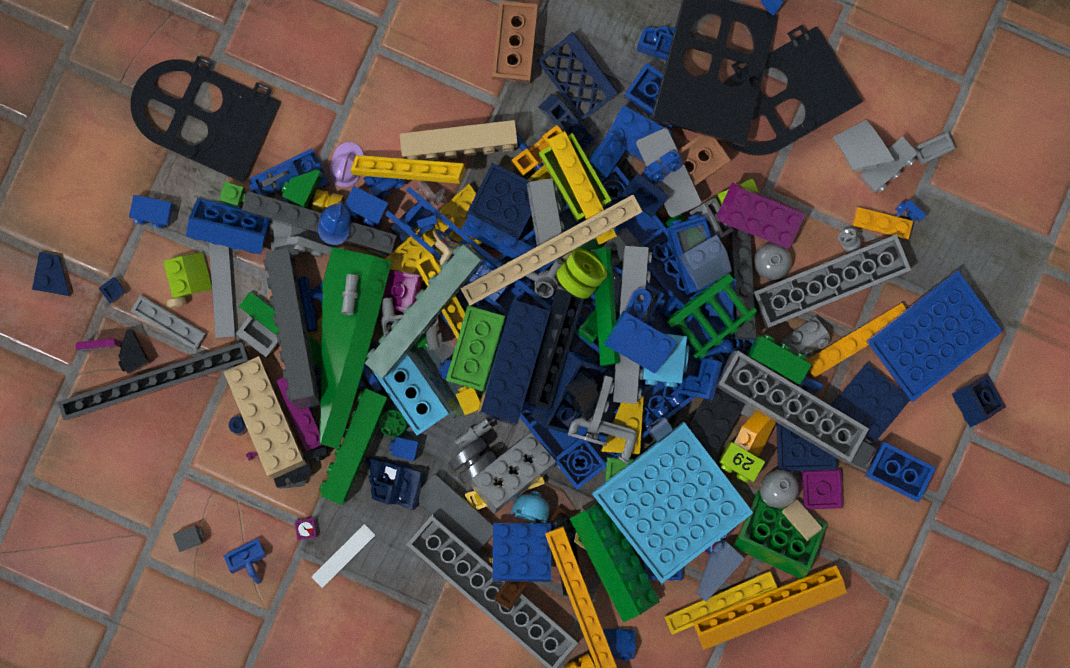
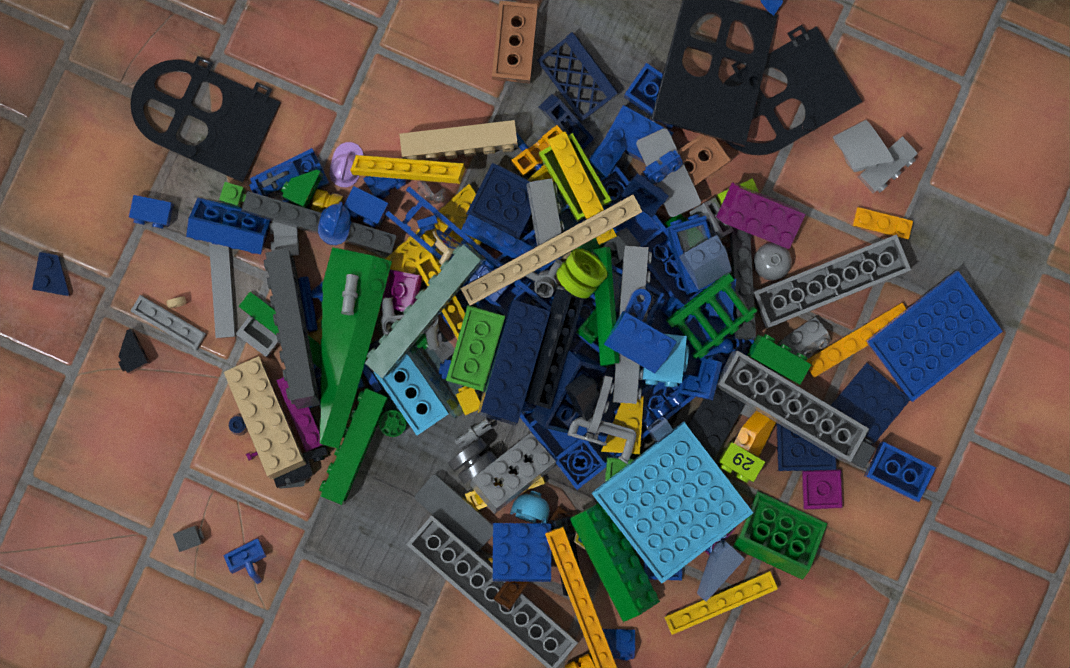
dark grey brick [58,342,250,421] -> none
magenta tile [75,338,121,352] -> none
dark blue plate [99,277,126,304] -> none
lime slope [163,253,212,298] -> none
light grey bracket [286,226,332,258] -> none
tile [295,518,317,540] -> none
white sticker [312,524,375,588] -> none
dark blue slope [366,457,425,510] -> none
blue brick [389,437,419,461] -> none
dark blue slope [390,201,432,243] -> none
blue slope [637,26,675,61] -> none
light orange brick [693,565,847,650] -> none
light grey cylinder [760,470,799,509] -> none
tan tile [782,500,823,541] -> none
blue bracket [793,377,823,393] -> none
light grey wheel [838,228,861,253] -> none
blue bracket [895,200,926,222] -> none
light grey tile [913,132,956,165] -> none
dark blue slope [952,374,1006,427] -> none

